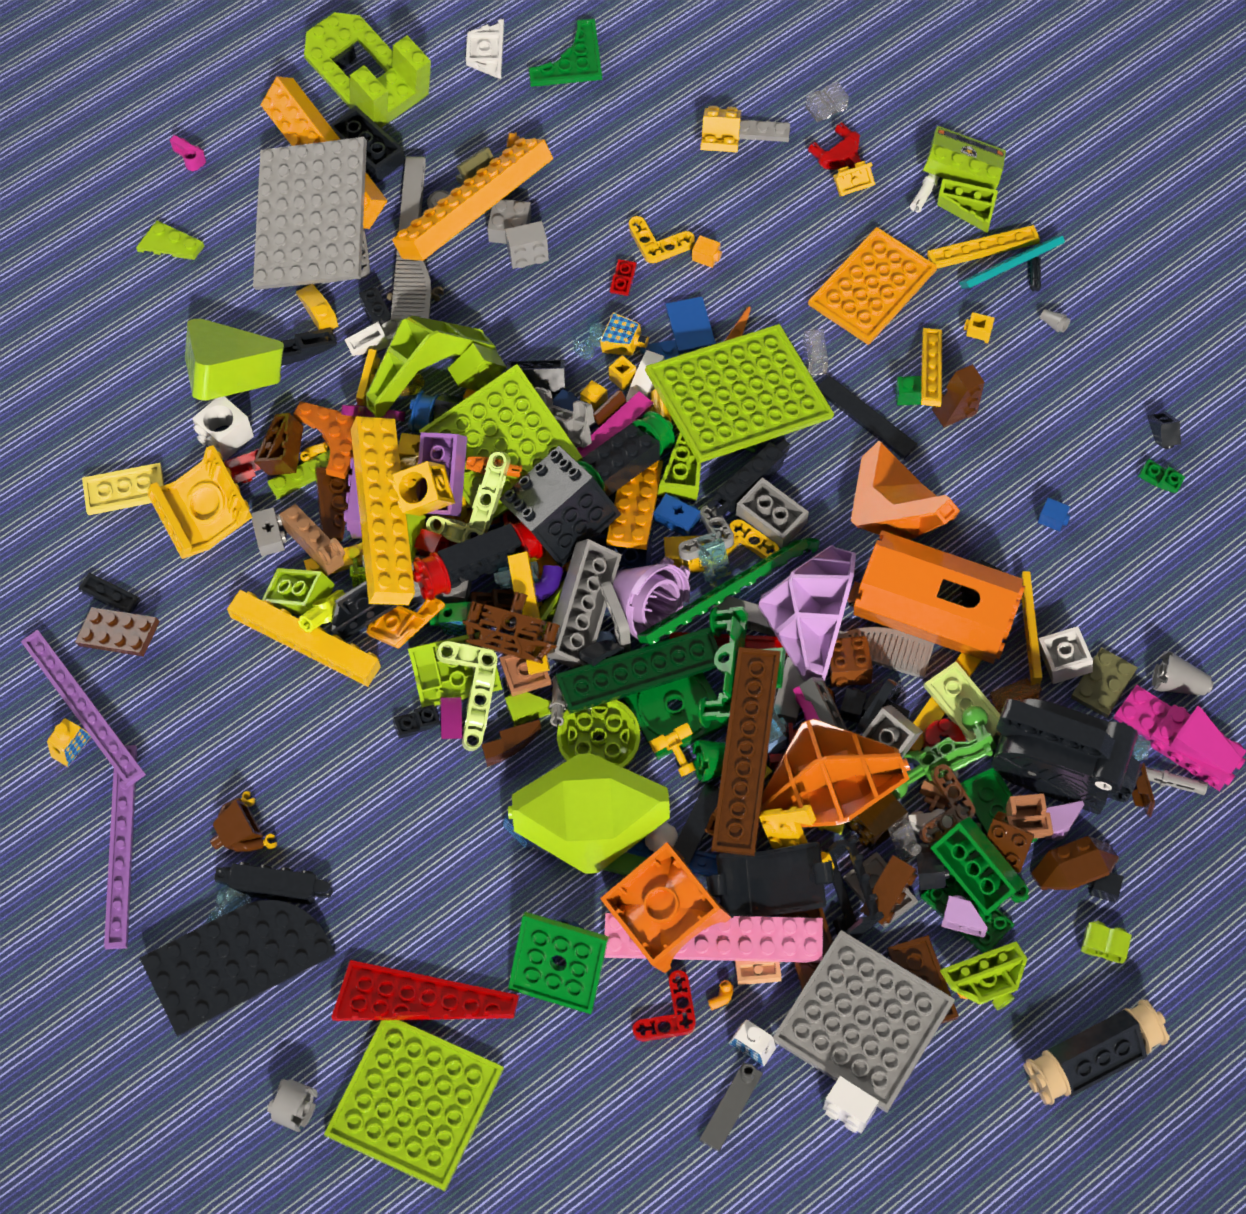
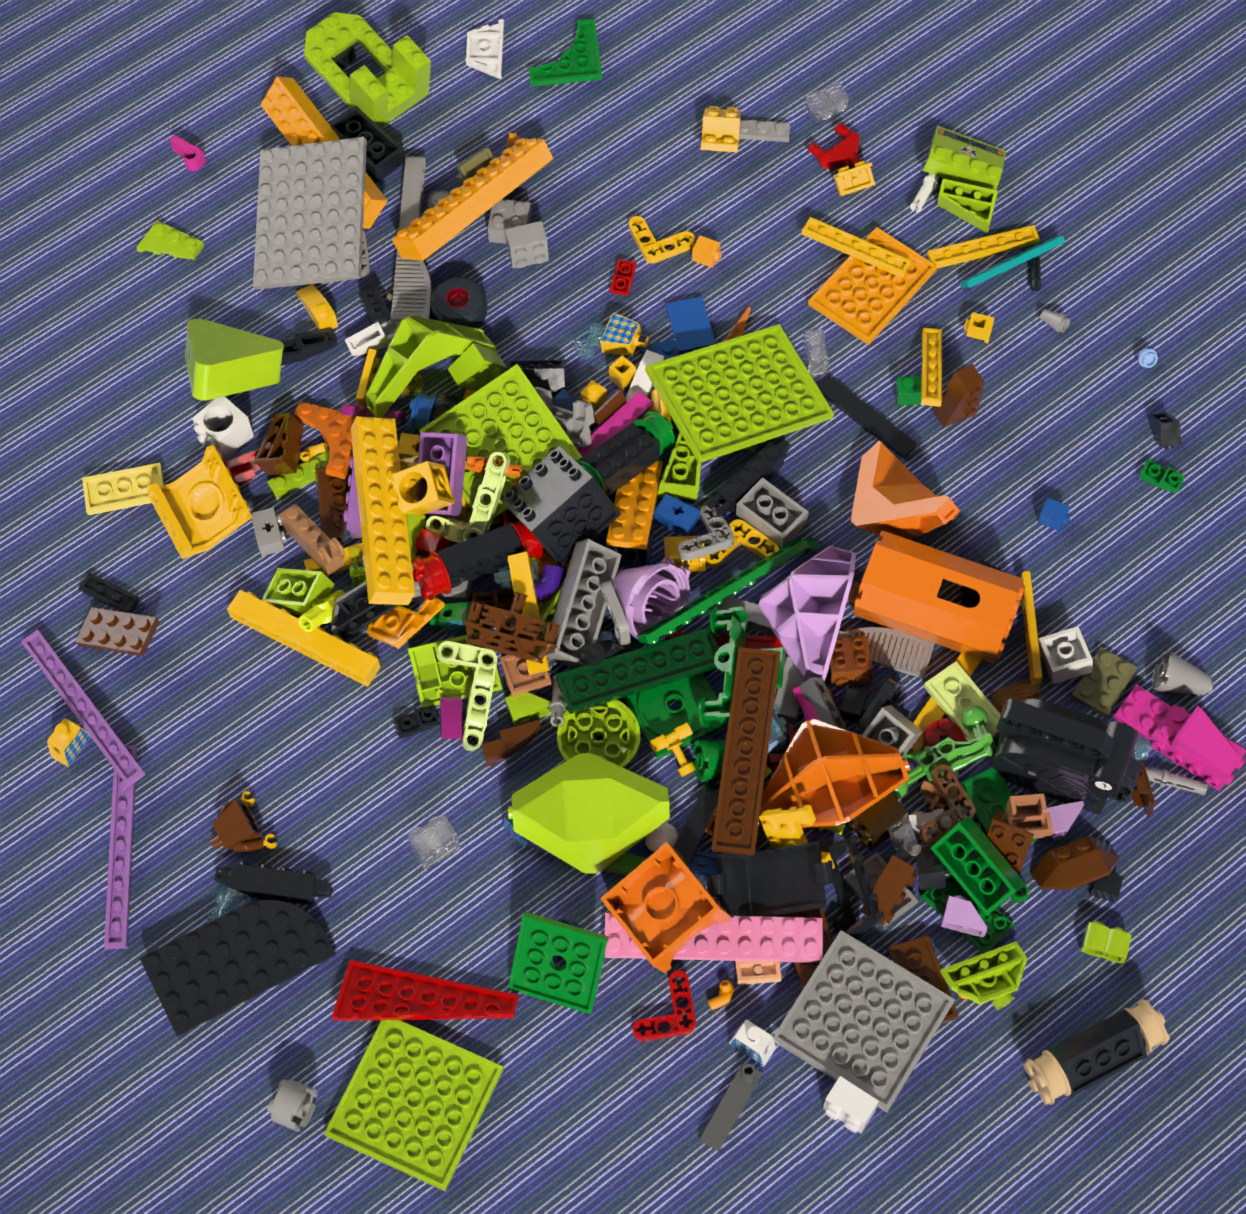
clear light blue bracket [698,538,732,588] -> none
none -> clear brick [407,814,461,871]
none -> black wheel [430,277,488,328]
none -> yellow tile [801,217,912,278]
none -> light blue plate [1138,348,1158,368]

